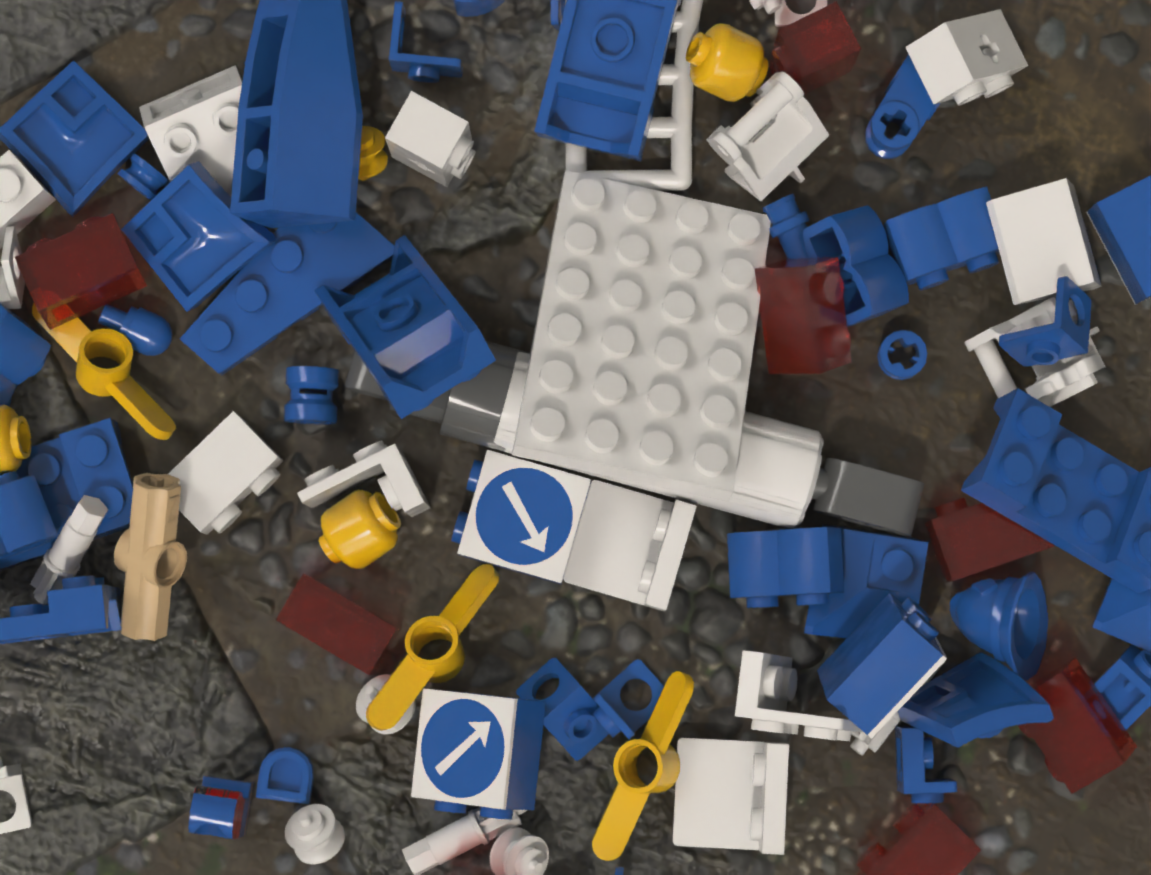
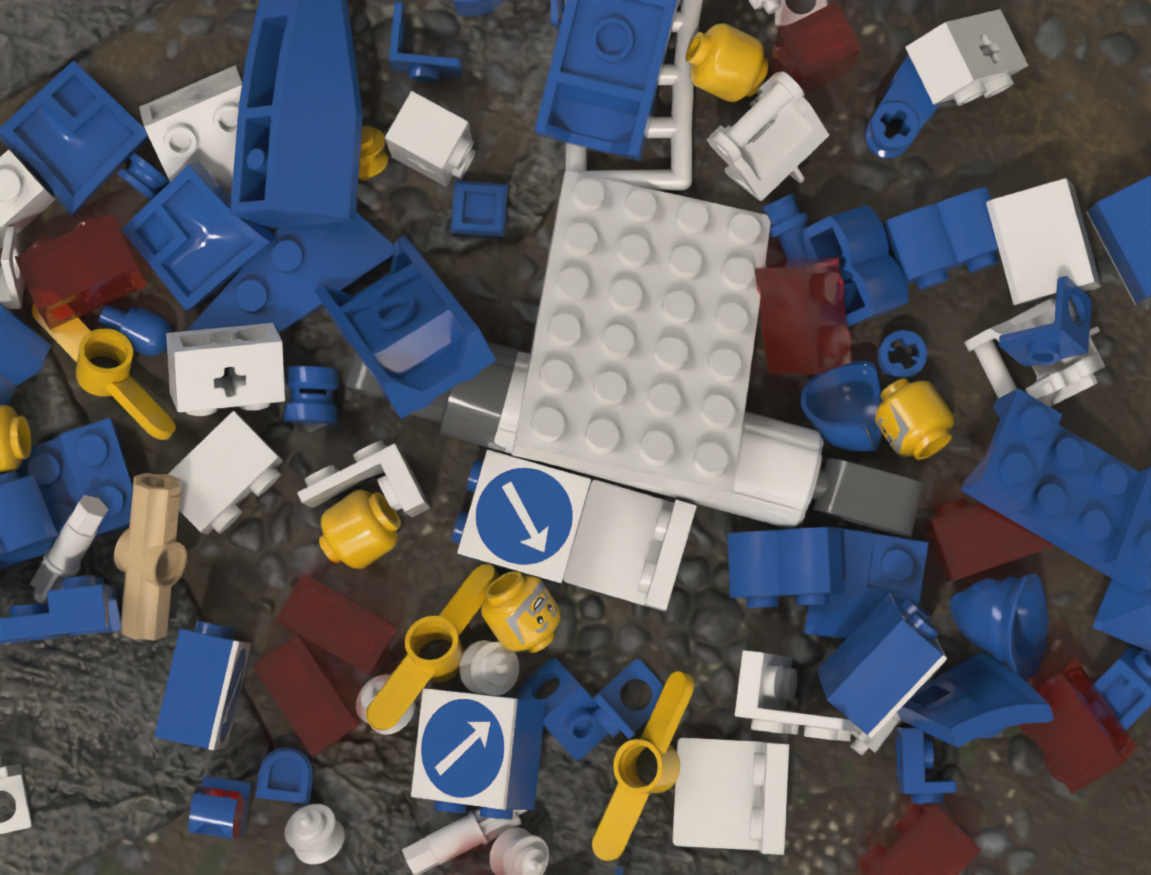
none -> blue piece [154,621,252,750]
none -> white brick [166,323,285,416]
none -> clear red brick [253,635,362,757]
none -> blue tile [451,180,508,239]
none -> white wheel [459,640,519,696]
none -> yellow head [481,571,561,653]
none -> blue helmet [801,361,882,452]
none -> yellow head [874,378,955,460]

